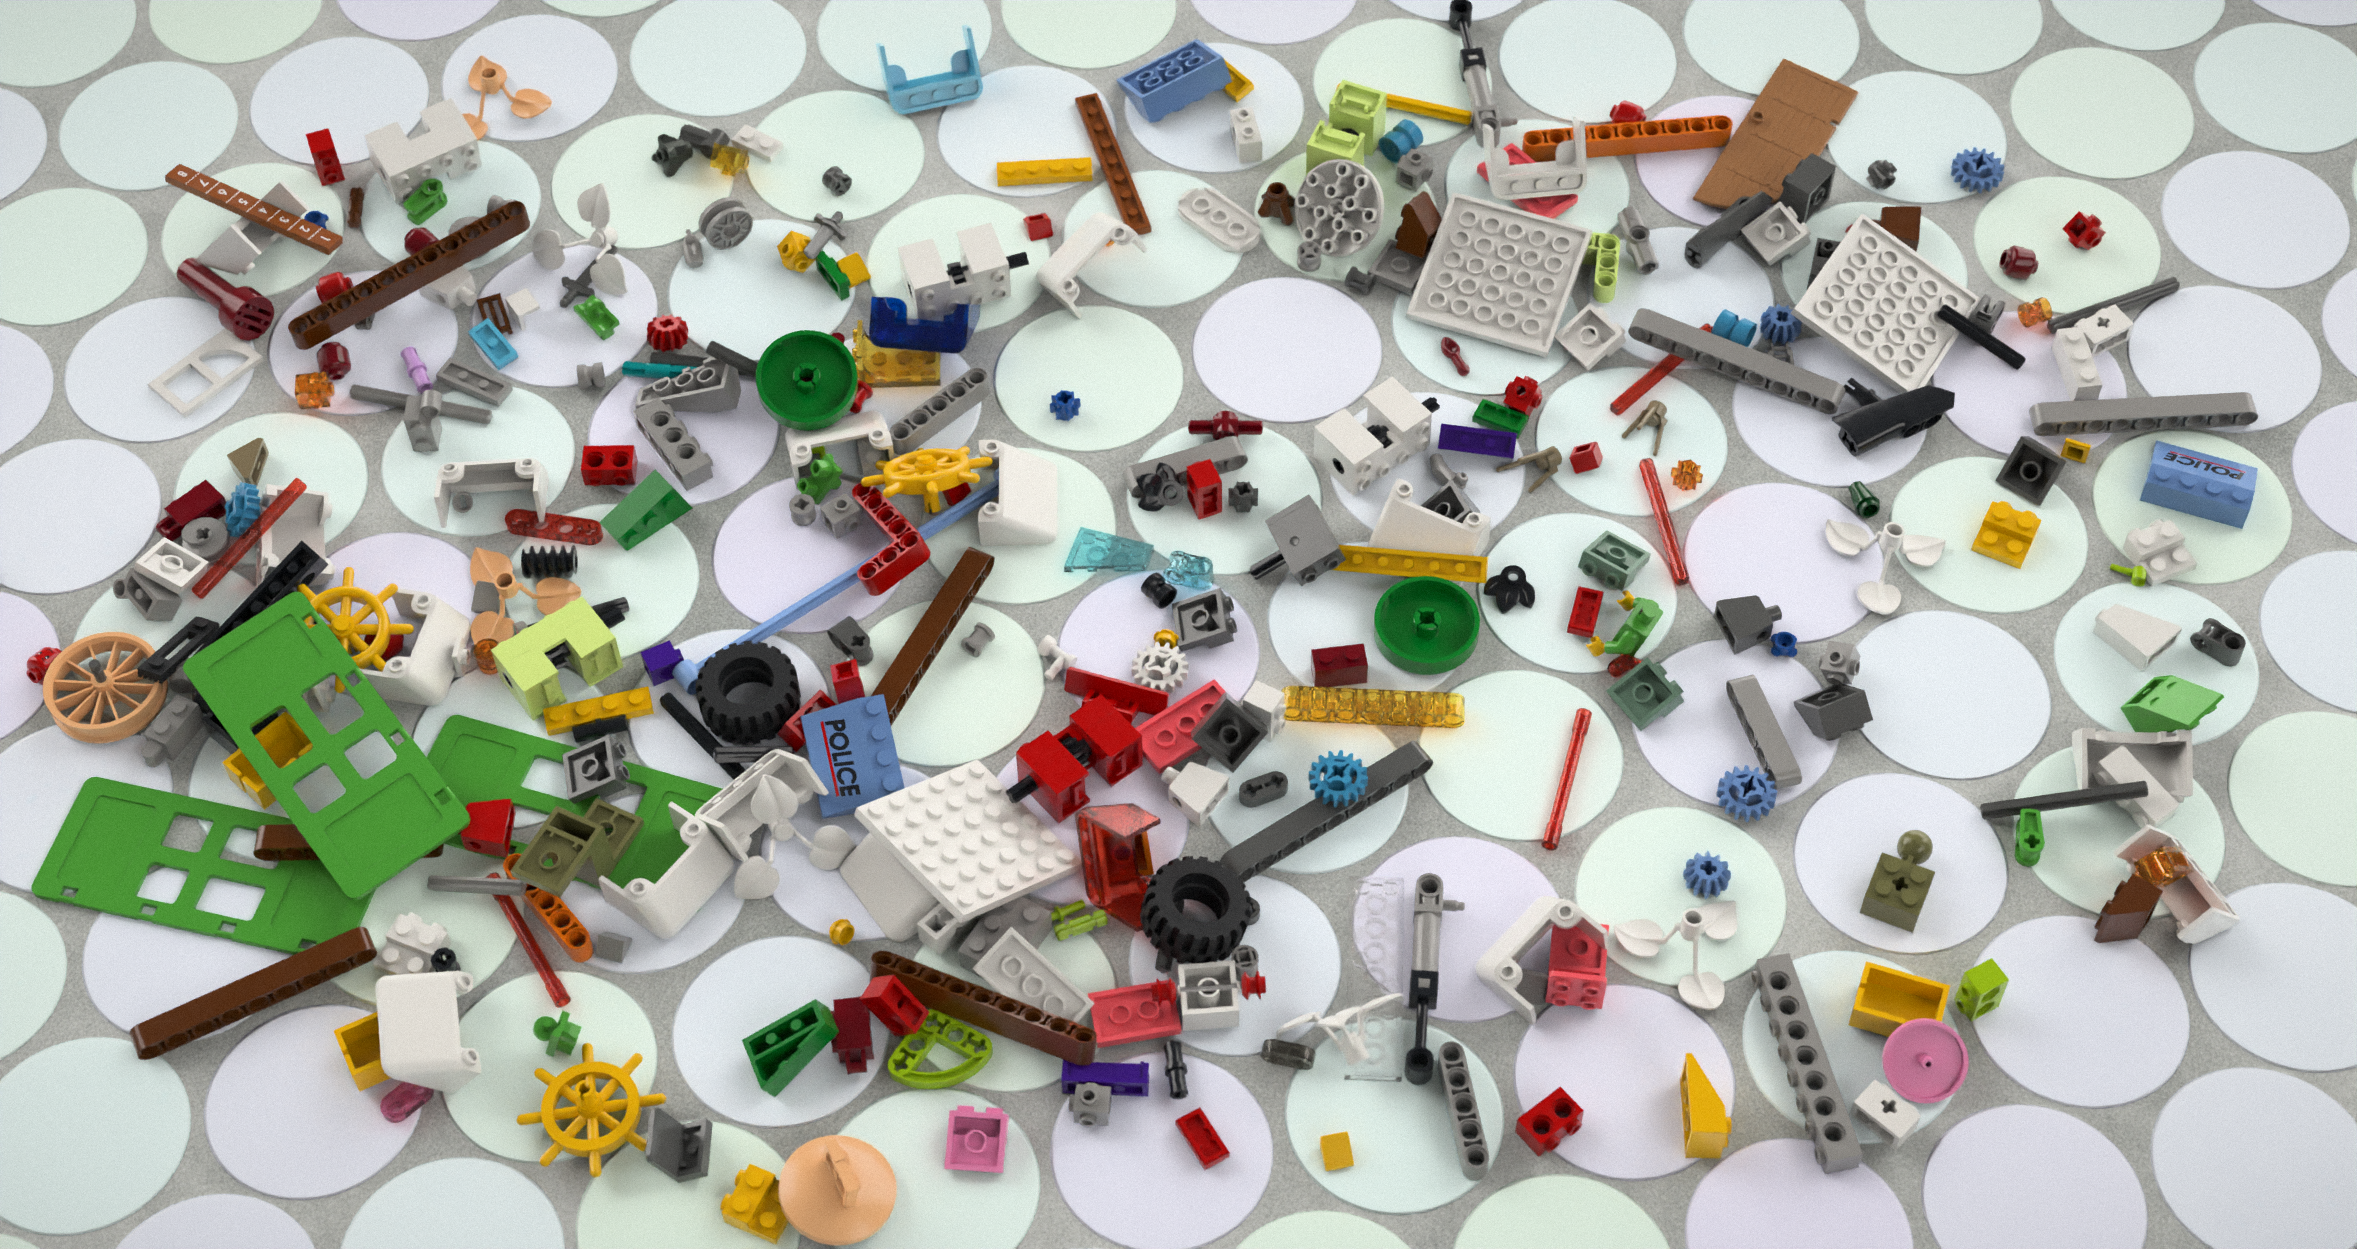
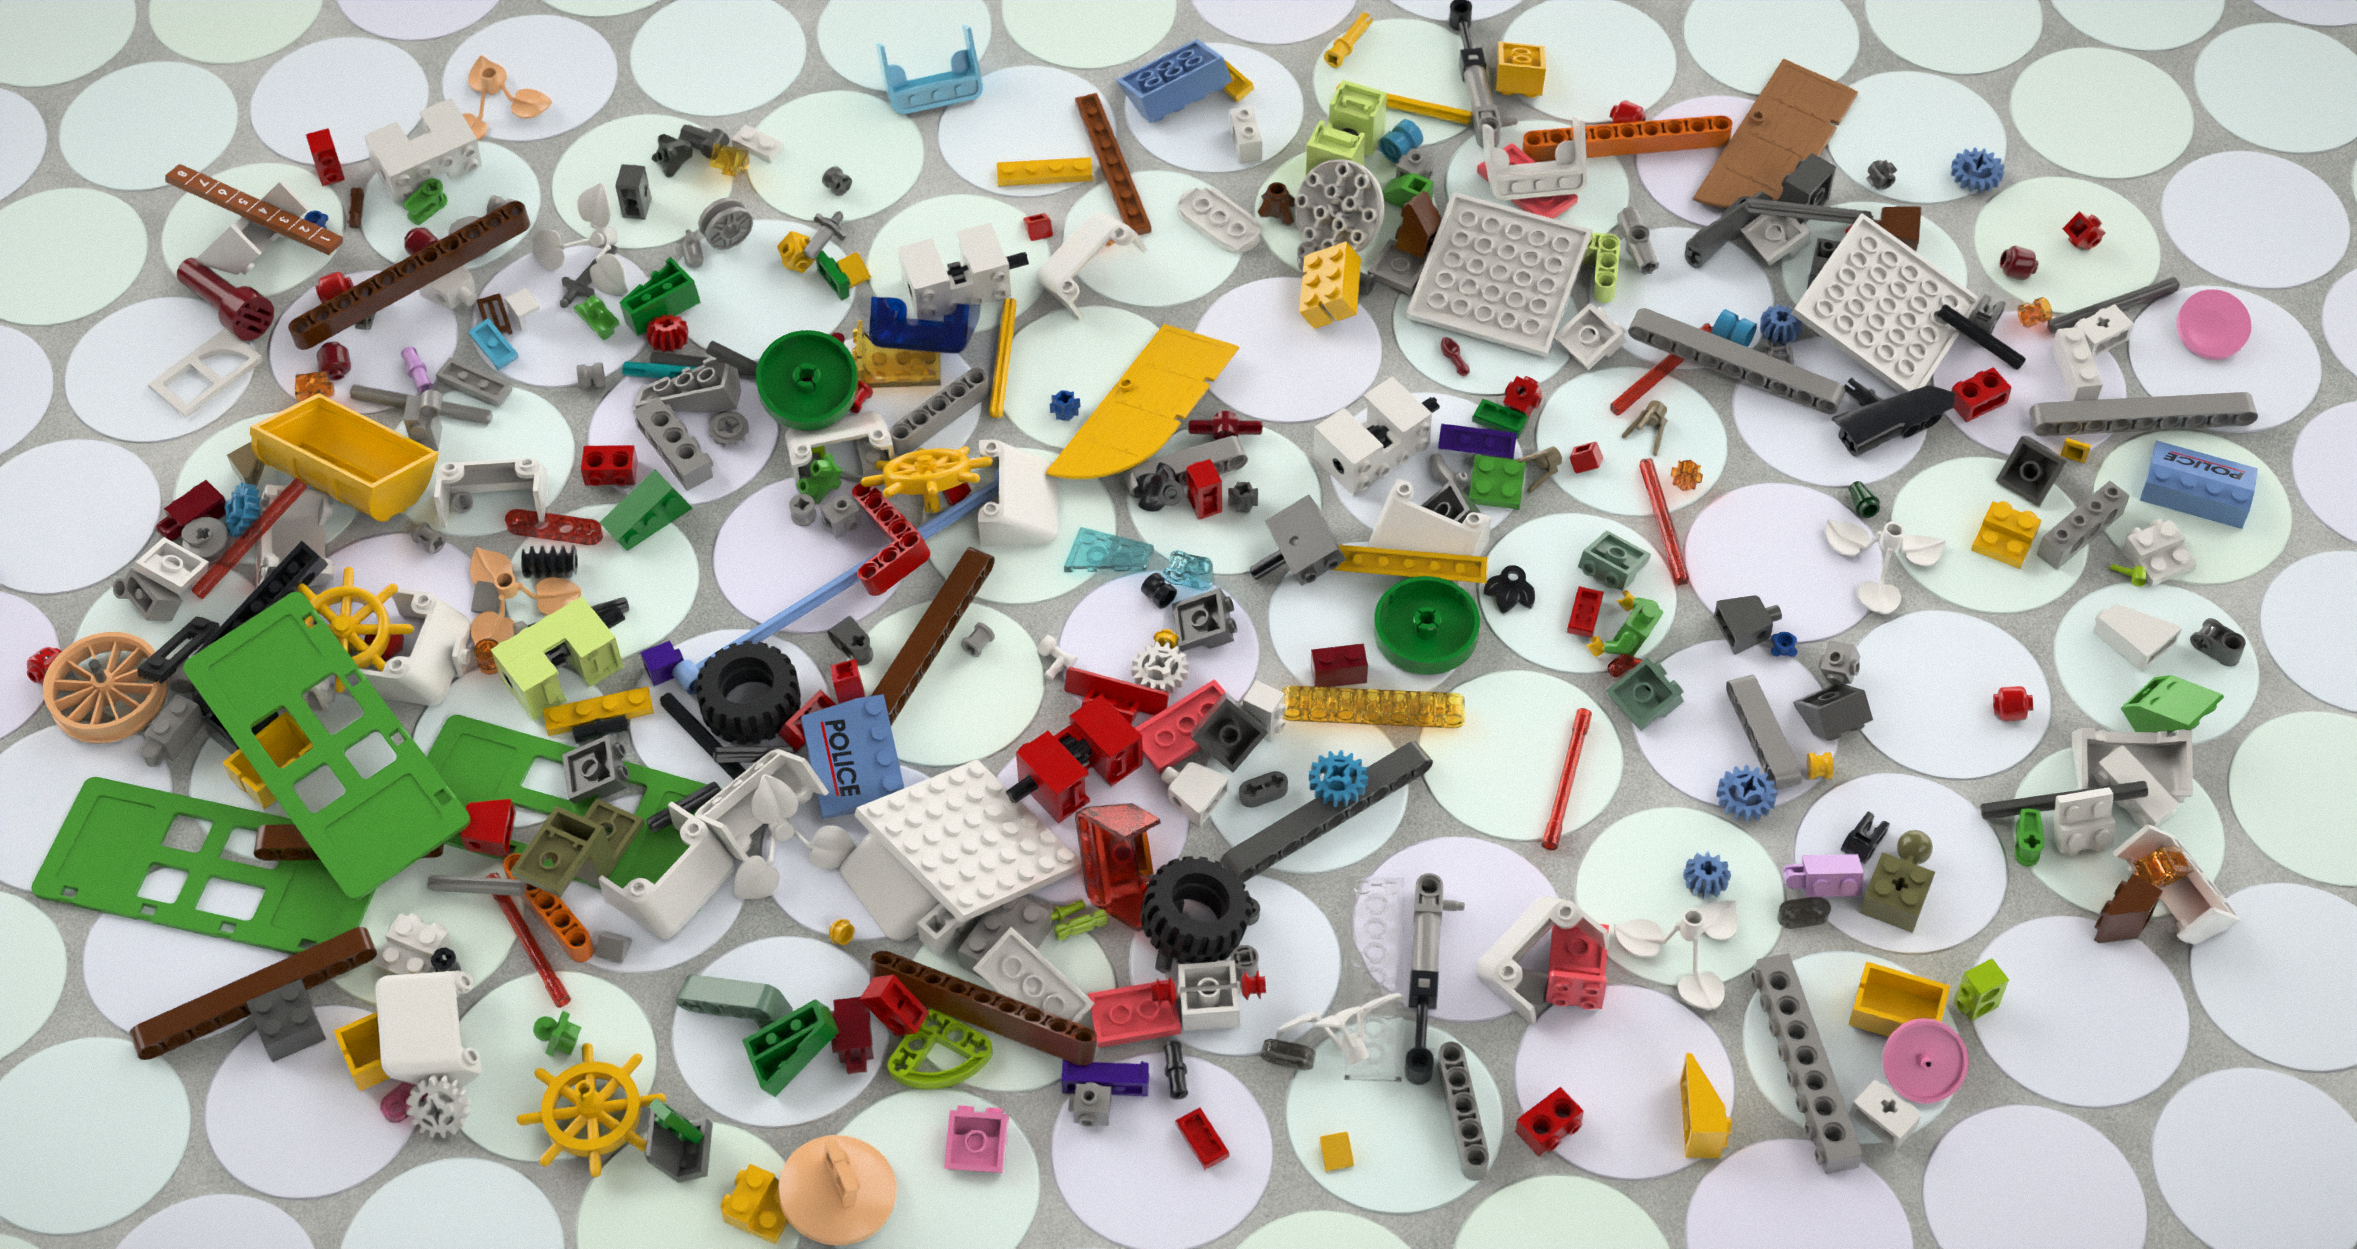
none -> dark grey brick [247,979,326,1063]
none -> yellow container [249,393,439,522]
none -> white gear [406,1075,471,1138]
none -> light grey bush [411,521,446,554]
none -> dark grey brick [615,164,652,220]
none -> green wedge [619,257,701,336]
none -> black axle [646,781,721,833]
none -> green plate [648,1098,704,1144]
none -> sand green beam [676,975,793,1029]
none -> light grey gear [708,412,749,447]
none -> yellow axle [989,298,1017,418]
none -> yellow door [1046,324,1240,480]
none -> yellow piece [1299,241,1361,329]
none -> yellow pin [1324,12,1373,68]
none -> bright green slope [1382,173,1434,208]
none -> bright green plate [1469,455,1526,510]
none -> yellow slope [1495,41,1546,98]
none -> dark grey axle [1744,198,1873,224]
none -> clear smoke beam [1777,897,1831,929]
none -> lavender brick [1783,854,1864,897]
none -> yellow wheel [1806,752,1833,780]
none -> black piece [1840,811,1890,865]
none -> red brick [1951,367,2012,423]
none -> red head [1993,686,2033,721]
none -> light grey brick [2037,480,2130,570]
none -> white plate [2053,788,2116,856]
none -> bright pink piece [2176,289,2251,360]

